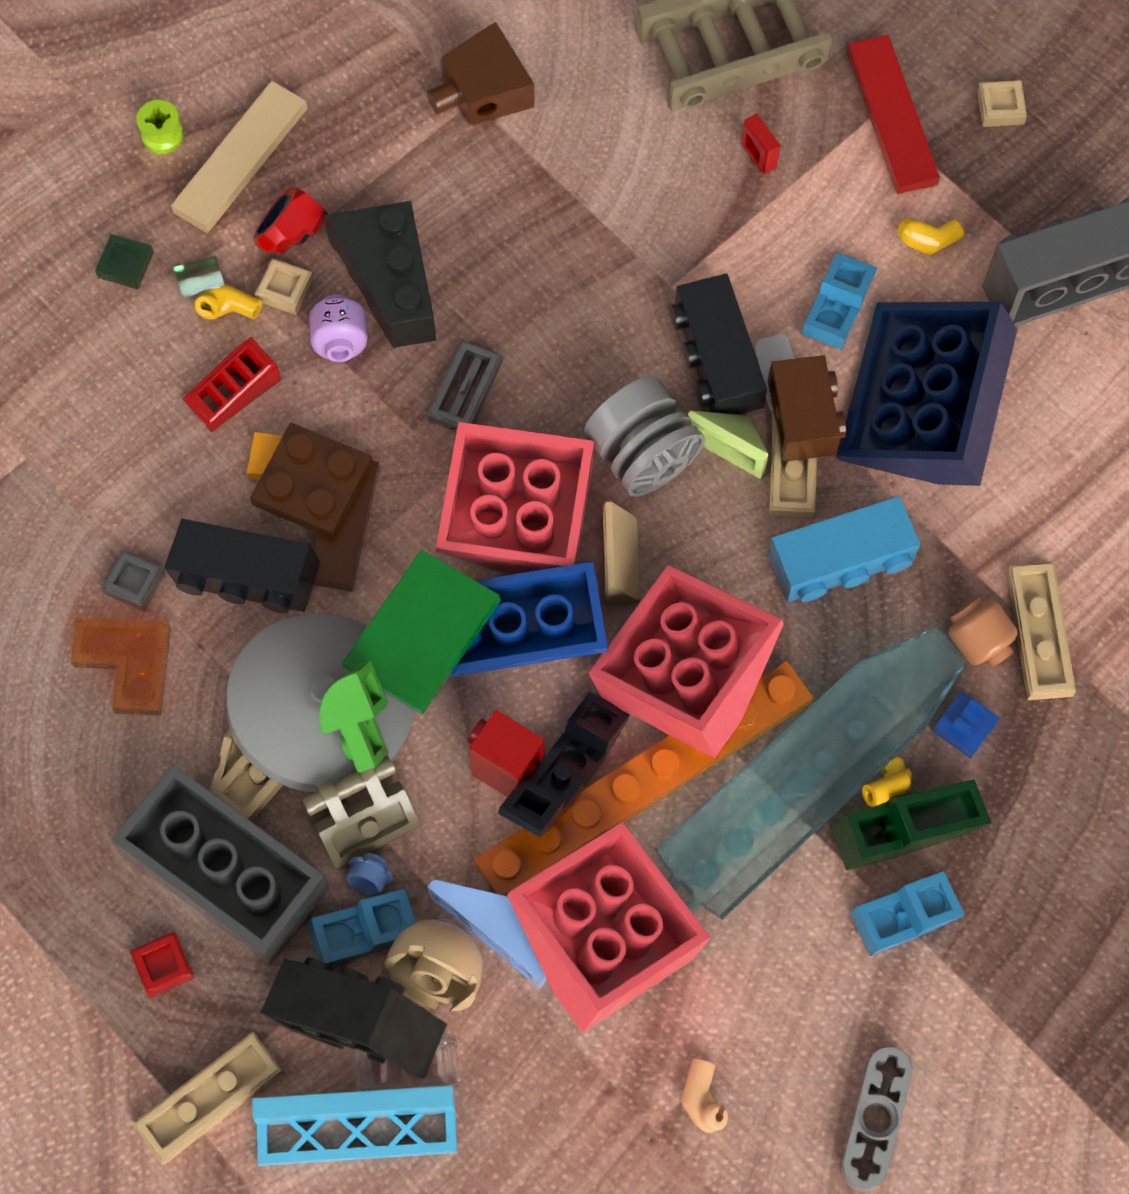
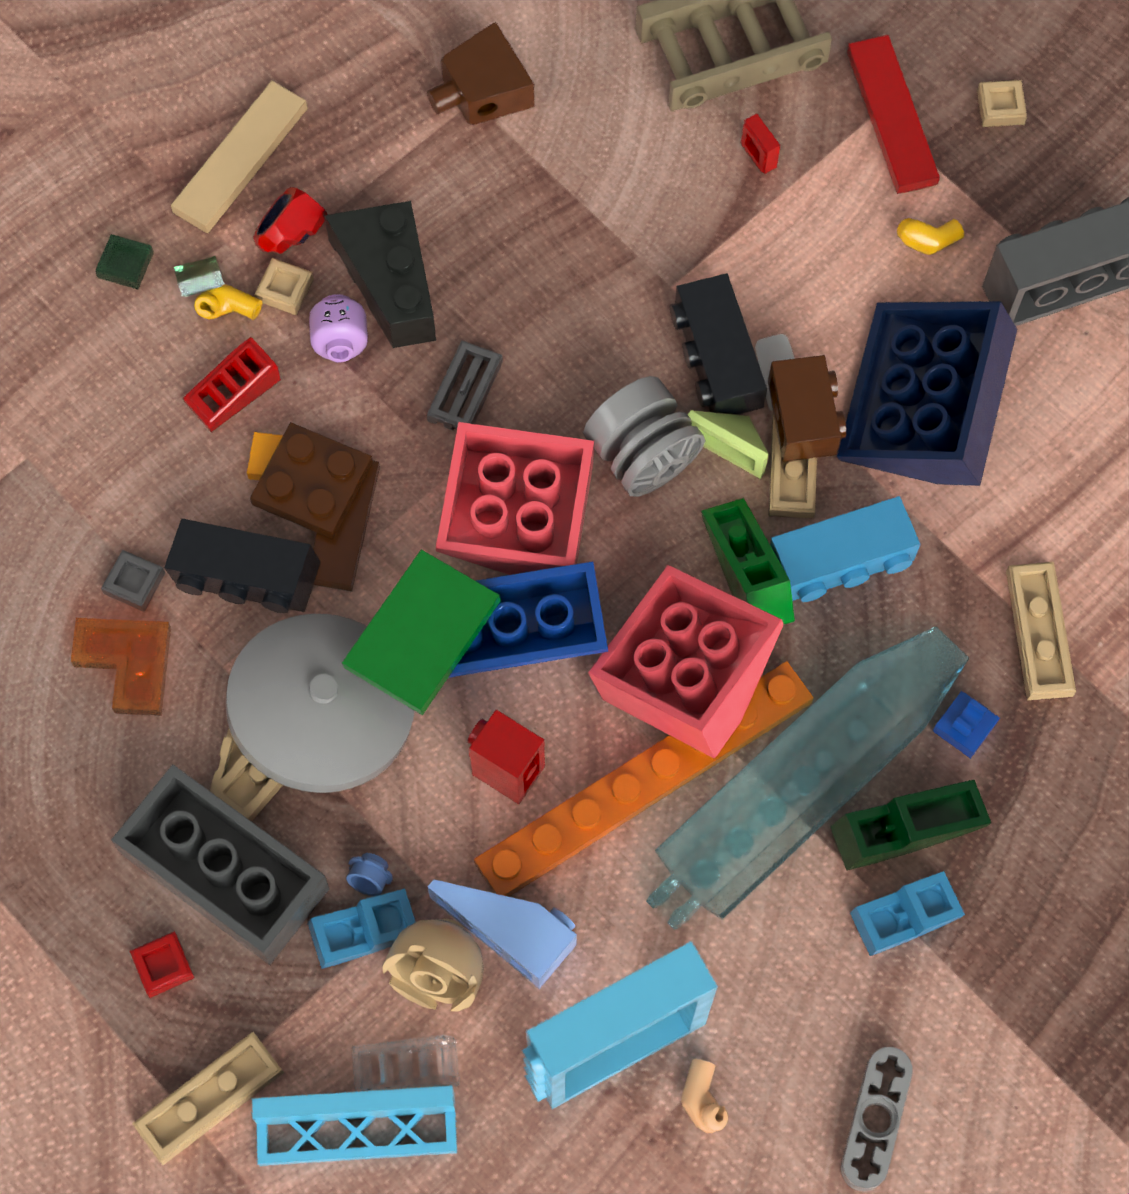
lime wheel [136,100,184,154] -> none
pearl dark grey wedge [260,957,447,1079] -> none
dark tan plate [301,756,421,869] -> none
bright green brick [319,660,389,773] -> none
black slope [498,692,630,837] -> none
coral slope [507,822,711,1033] -> none
tan slope [602,502,640,604] -> none
dark azure slope [801,252,877,350] -> none
yellow arm [862,756,912,807] -> none
nougat head [948,596,1018,668] -> none
none -> medium azure window [522,941,718,1109]
none -> green slope [701,498,795,625]

